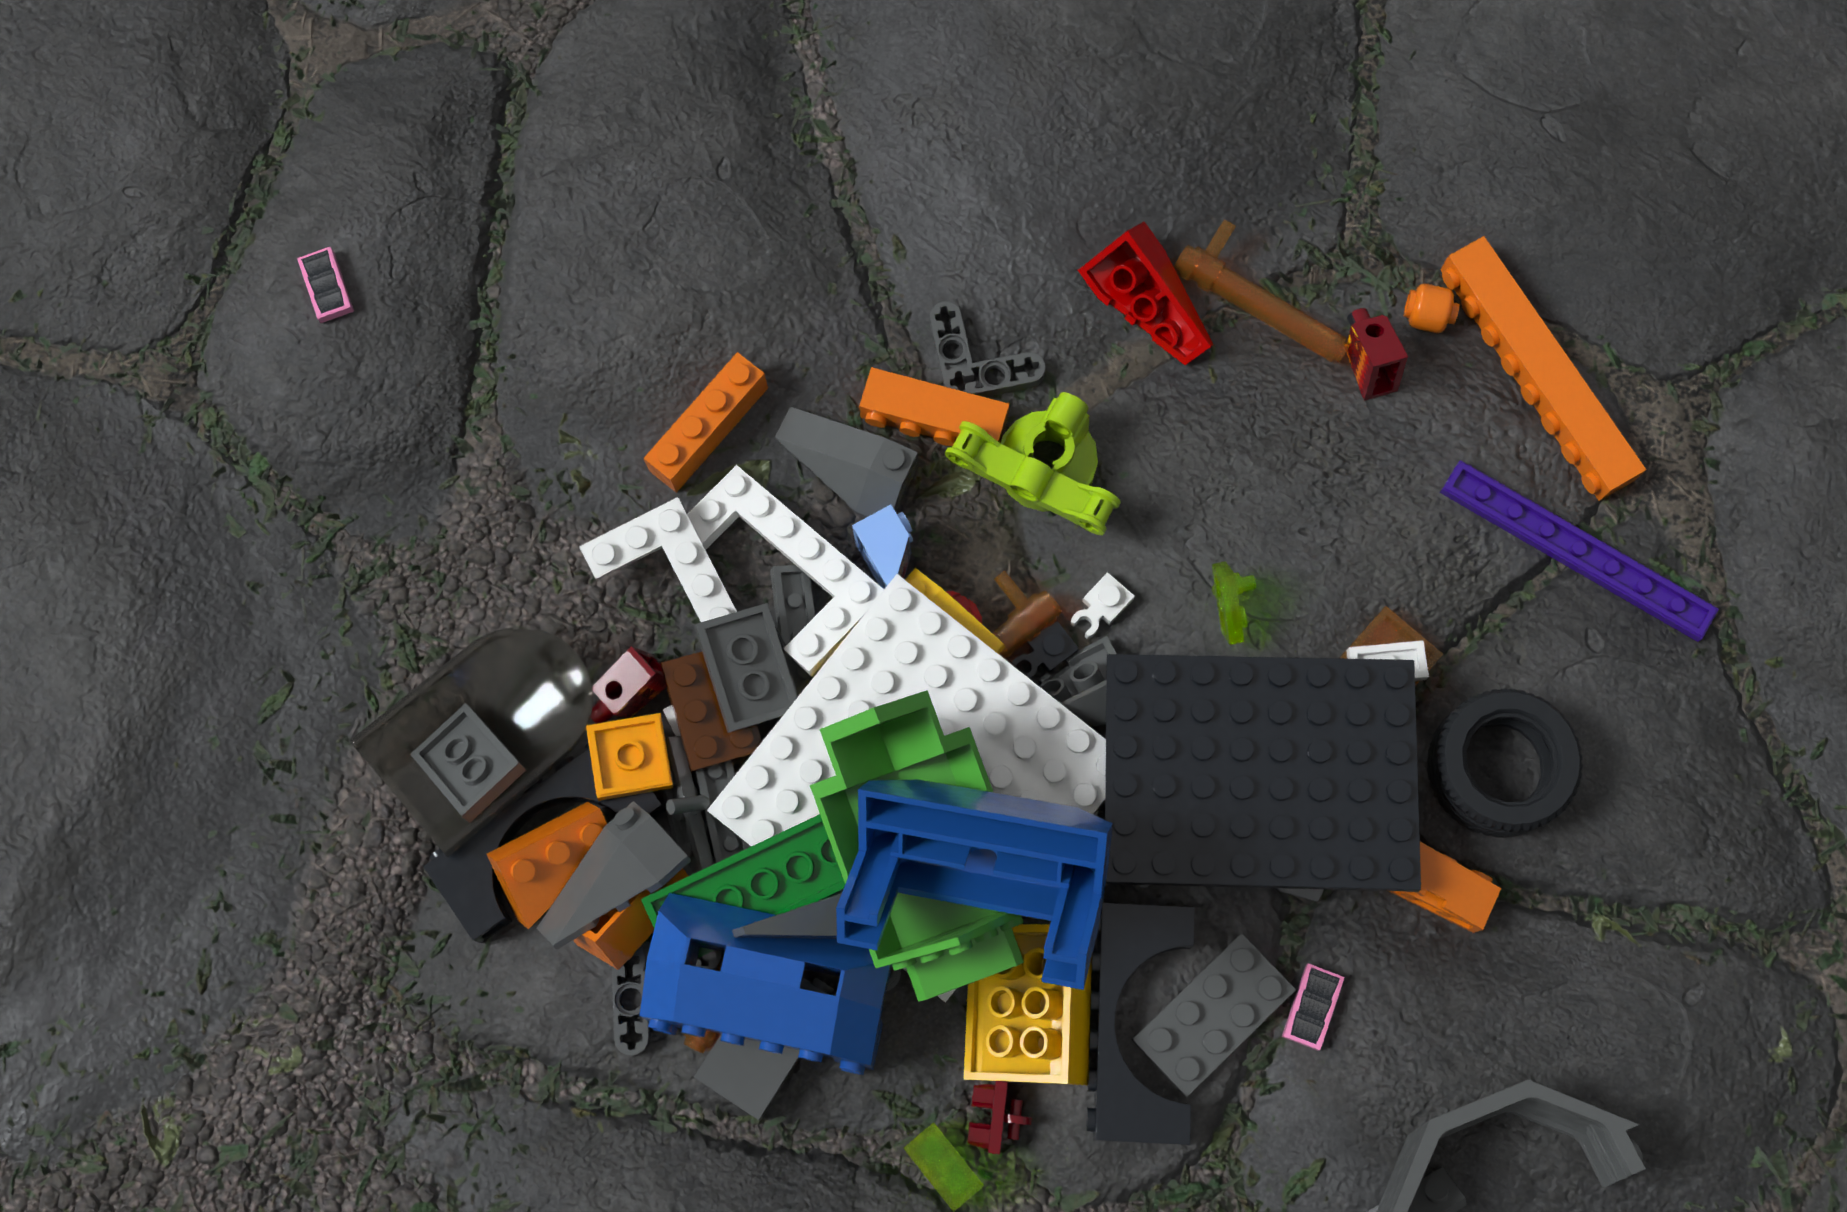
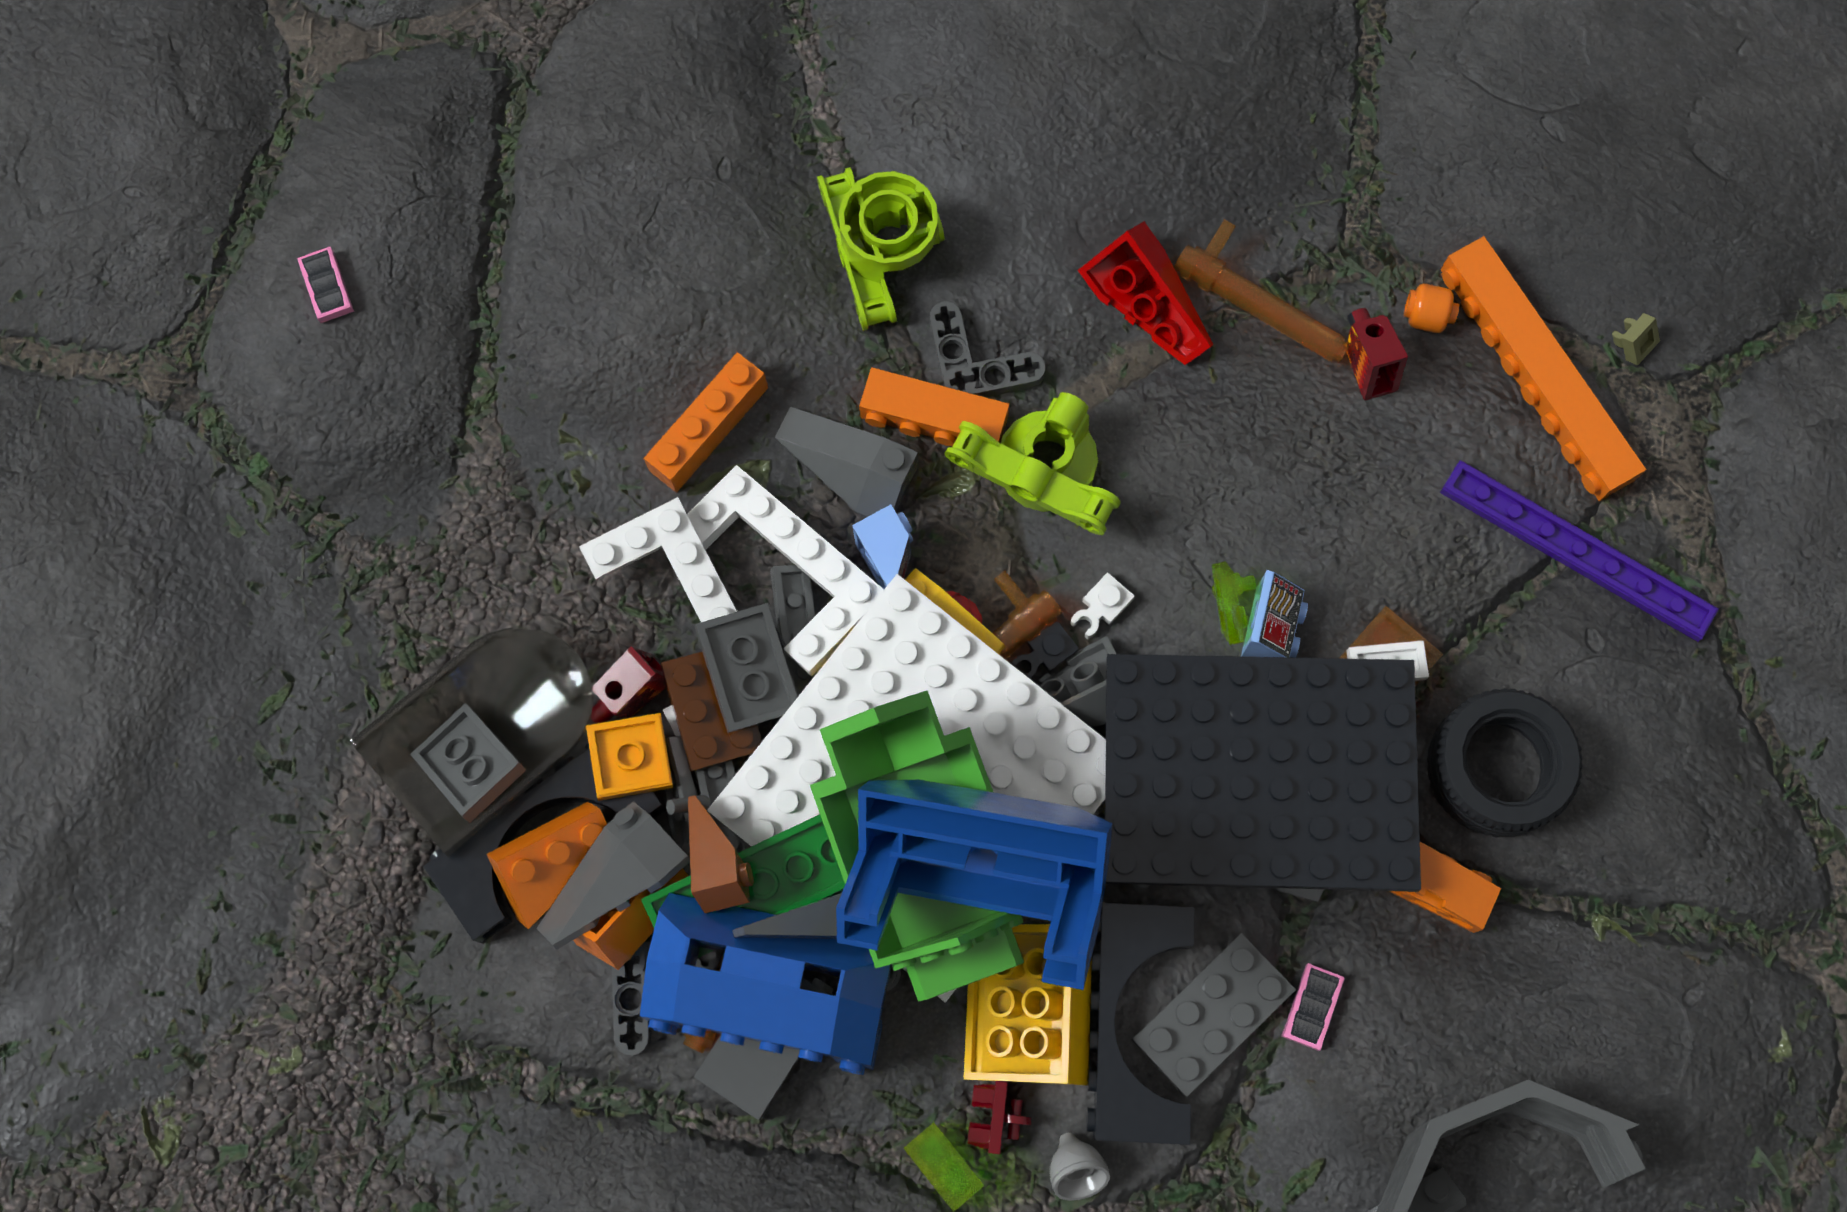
none -> dark orange slope [688,795,754,913]
none -> lime piece [817,167,945,331]
none -> light grey helmet [1049,1133,1110,1201]
none -> slope [1241,570,1308,658]
none -> olive tile [1612,313,1660,365]

